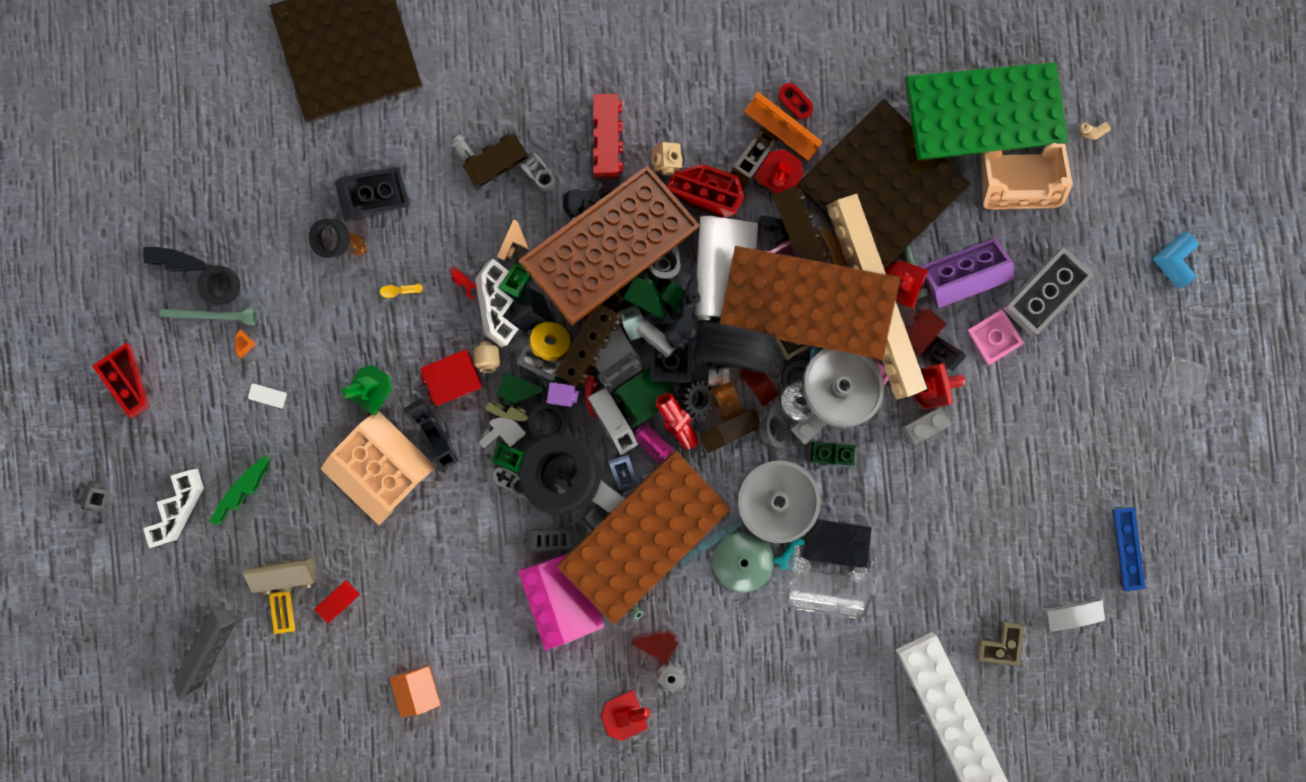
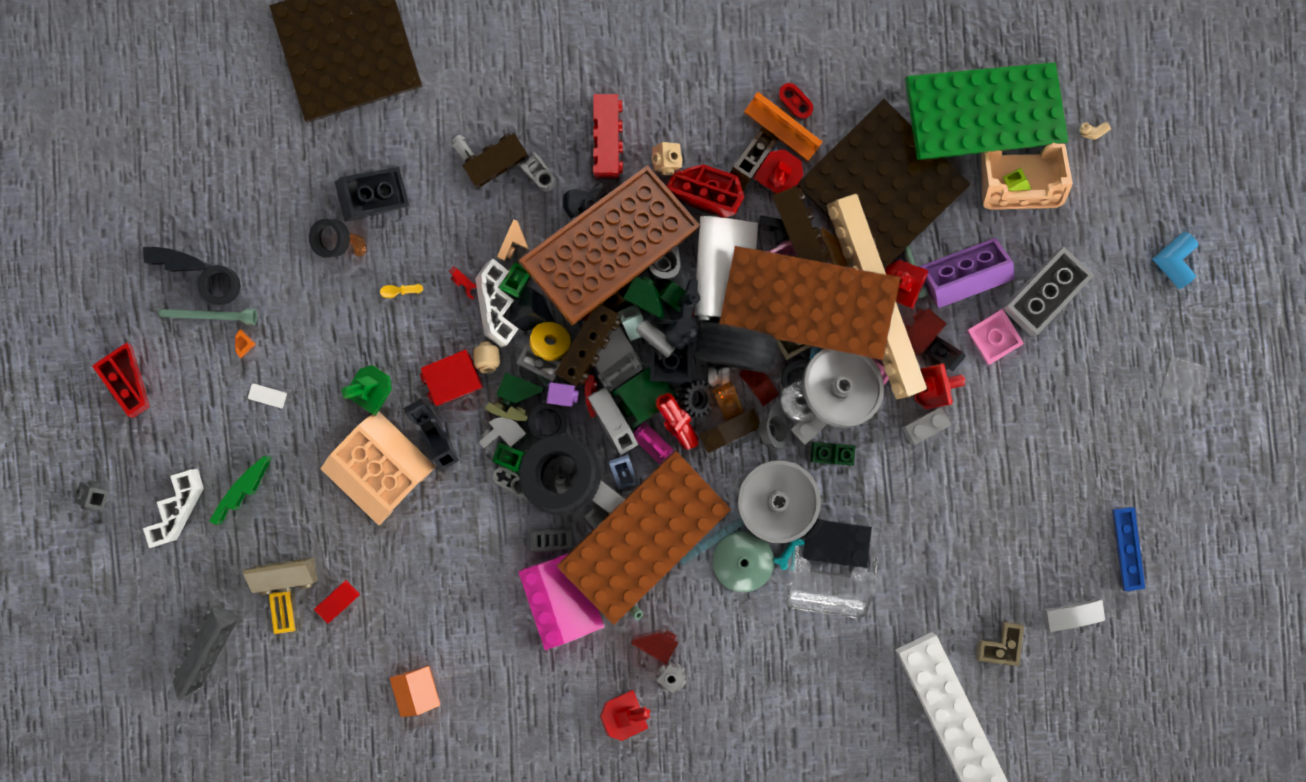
none -> lime slope [1002,168,1032,191]

